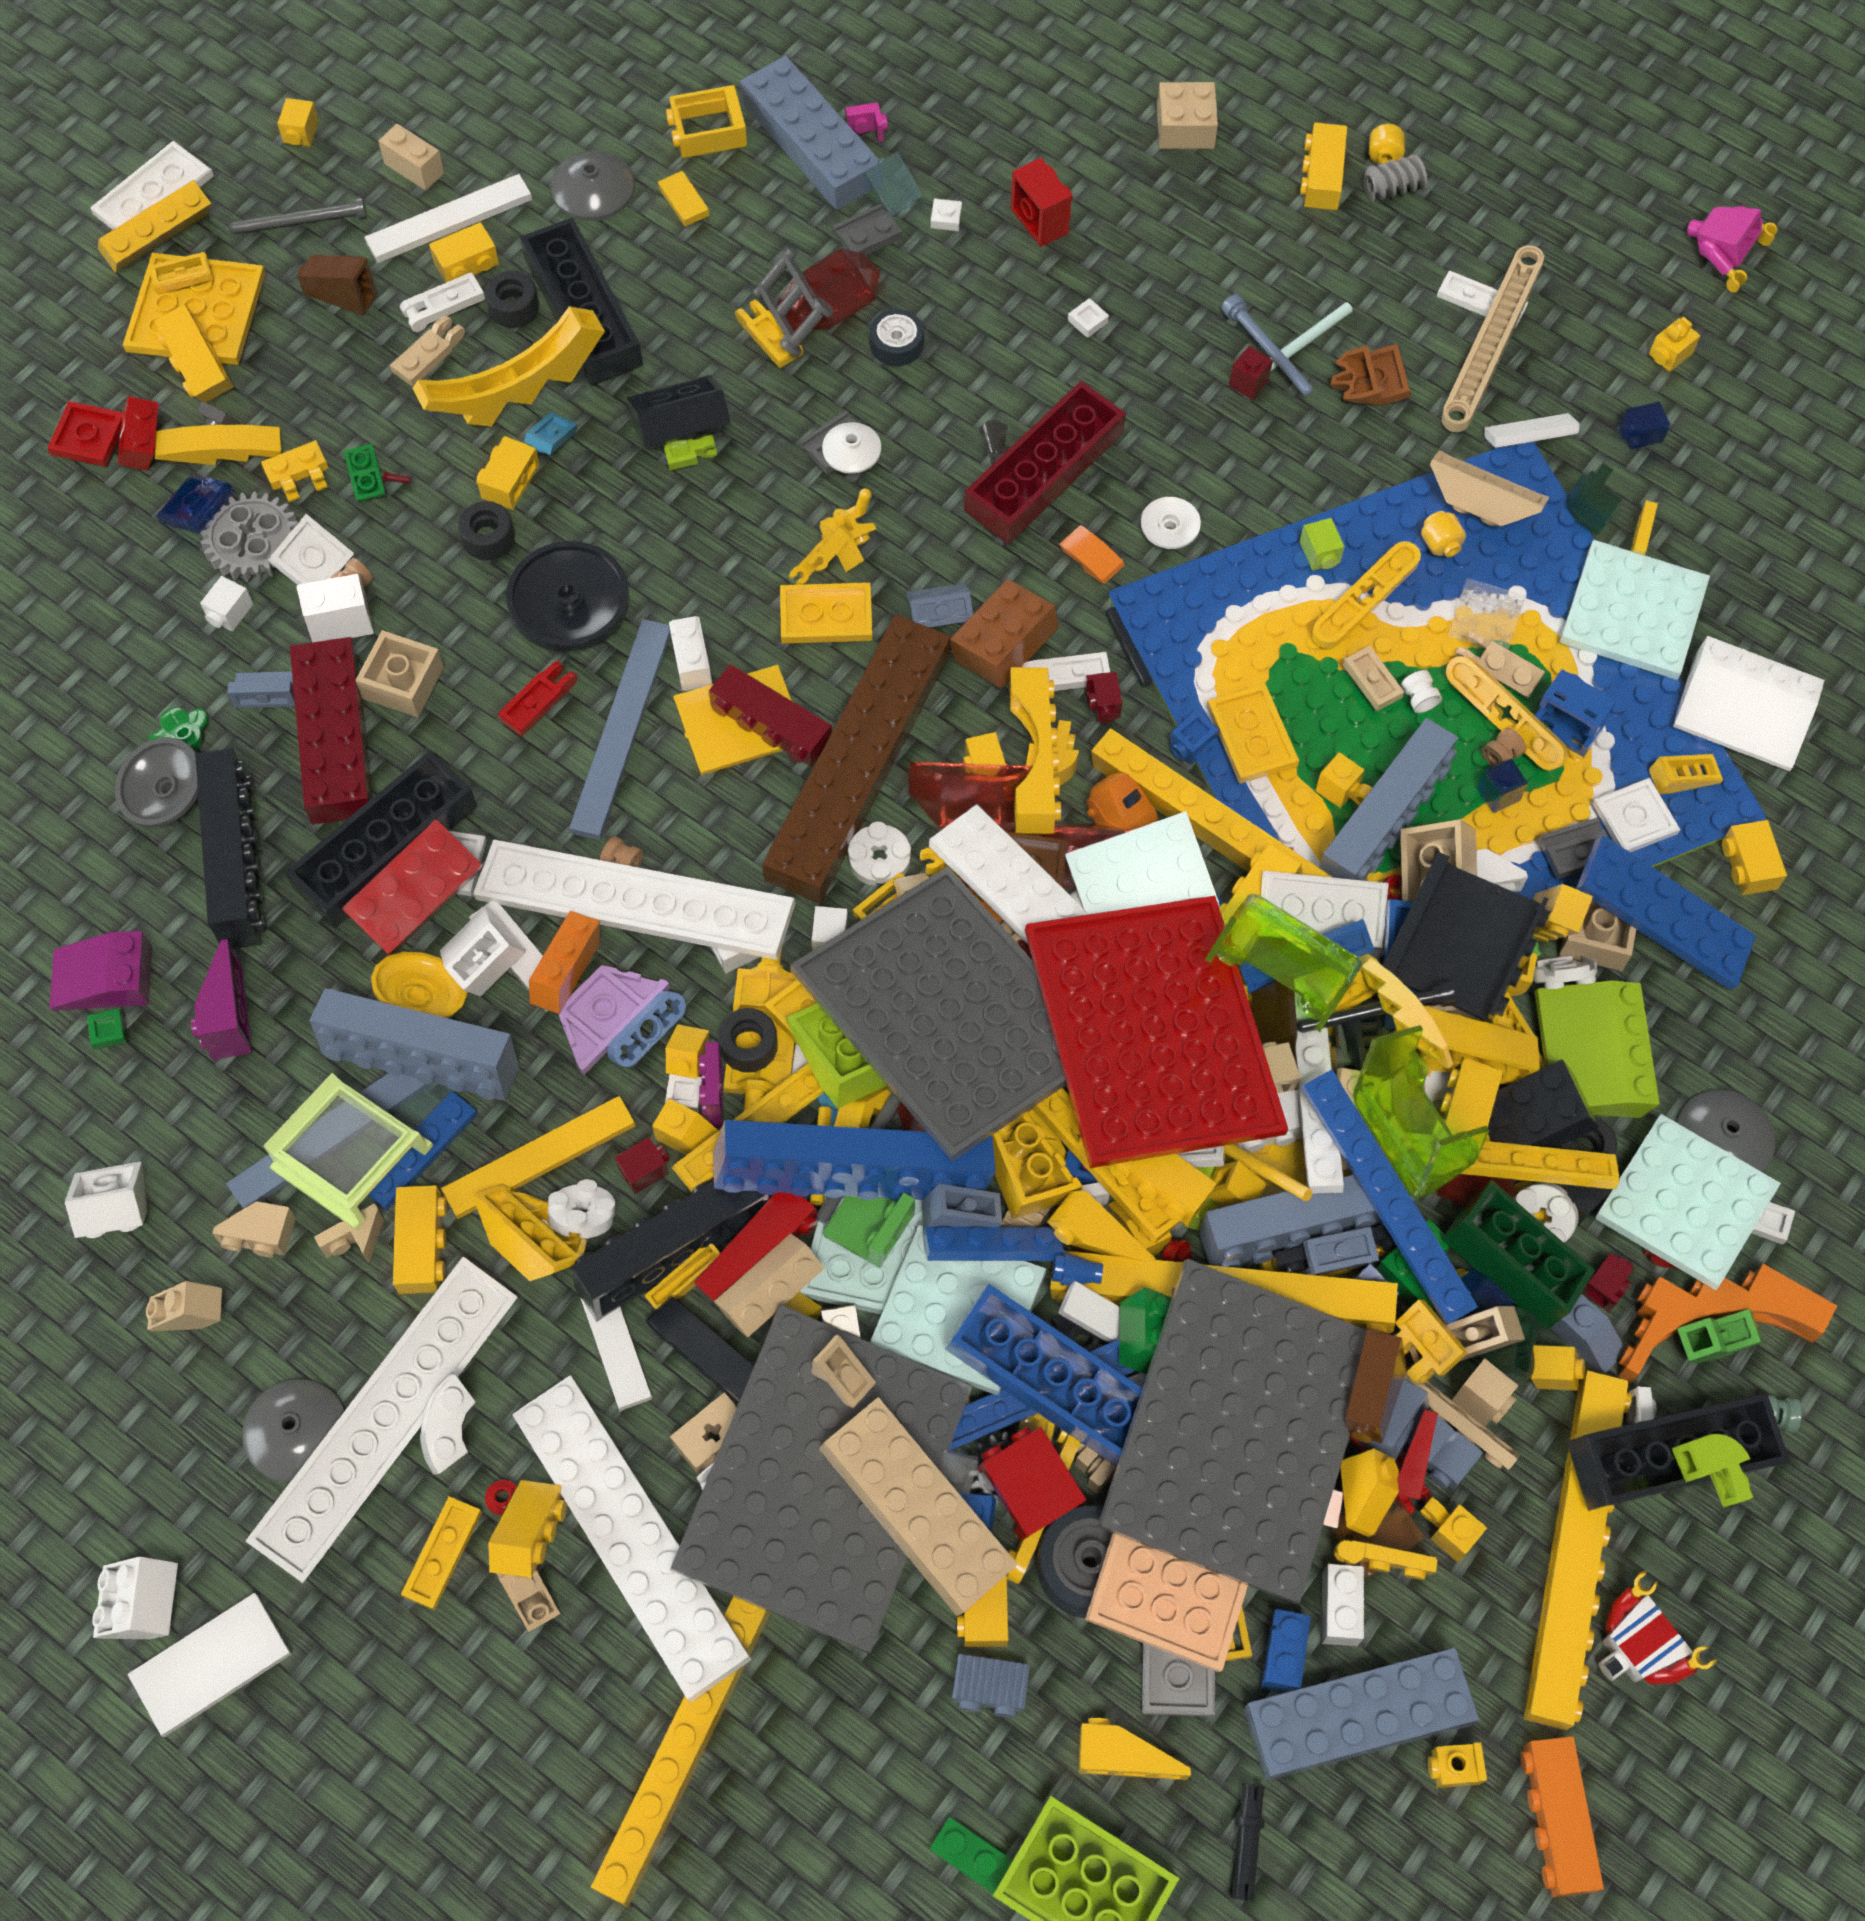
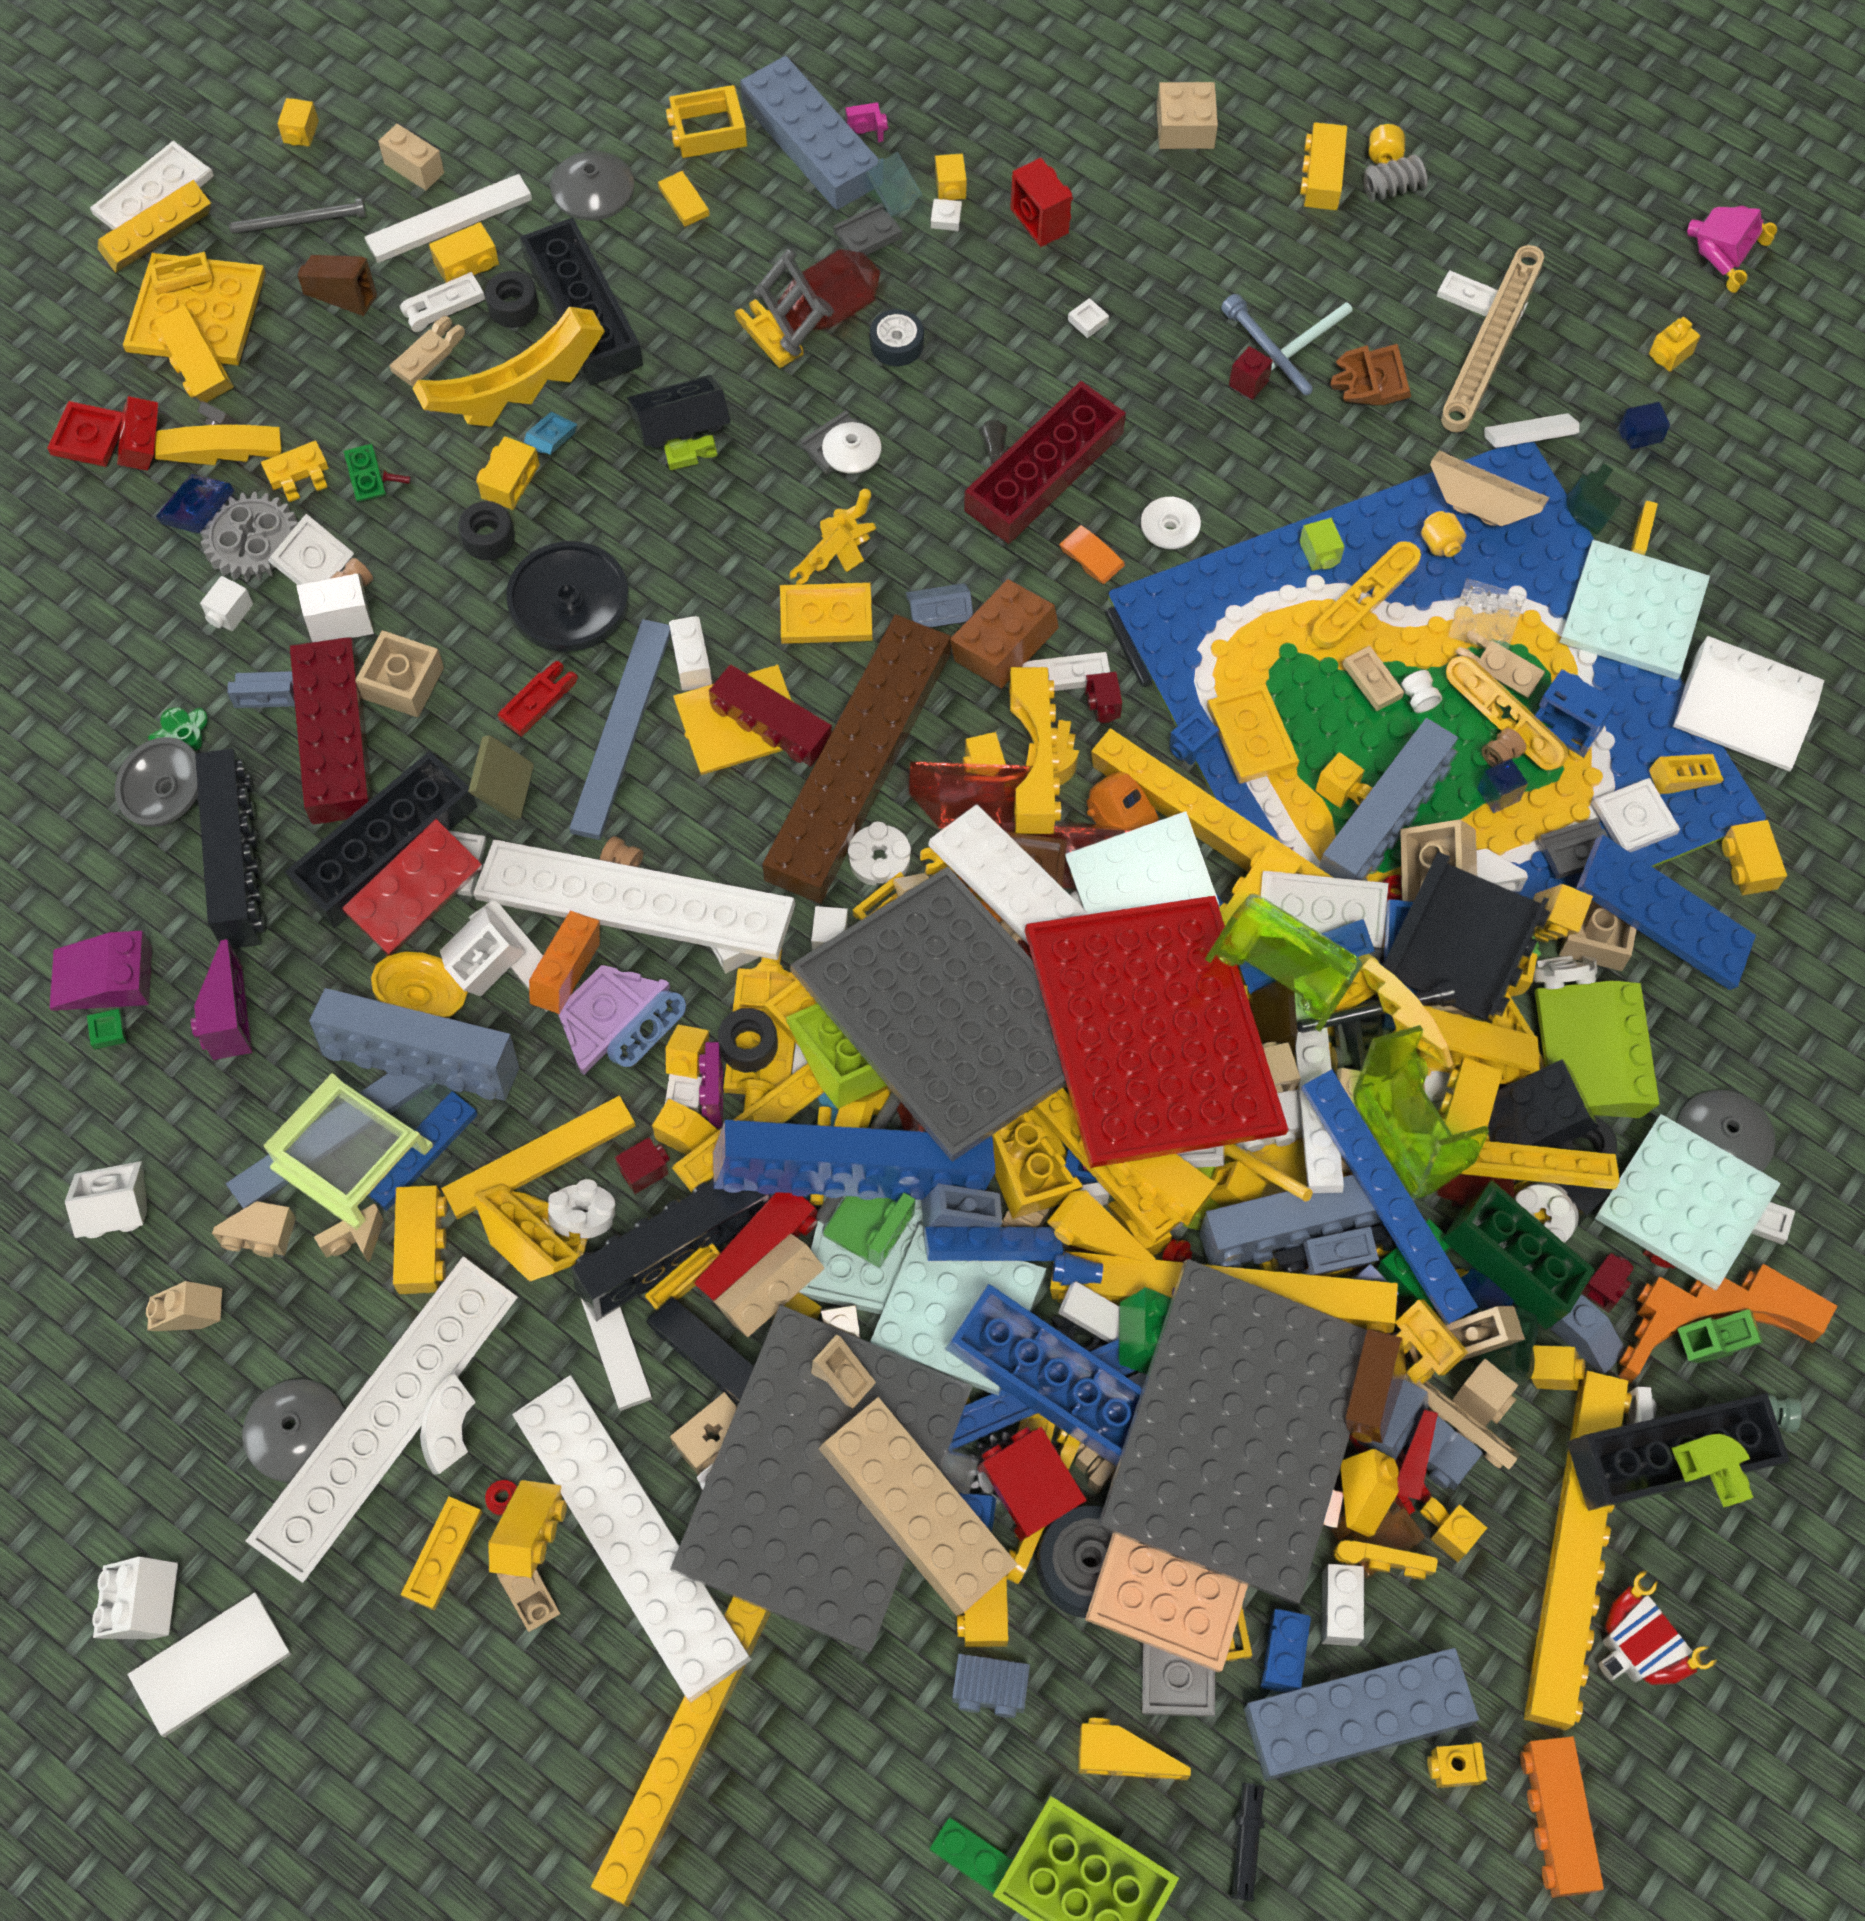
none -> olive tile [468,735,534,820]
none -> yellow brick [935,154,967,201]

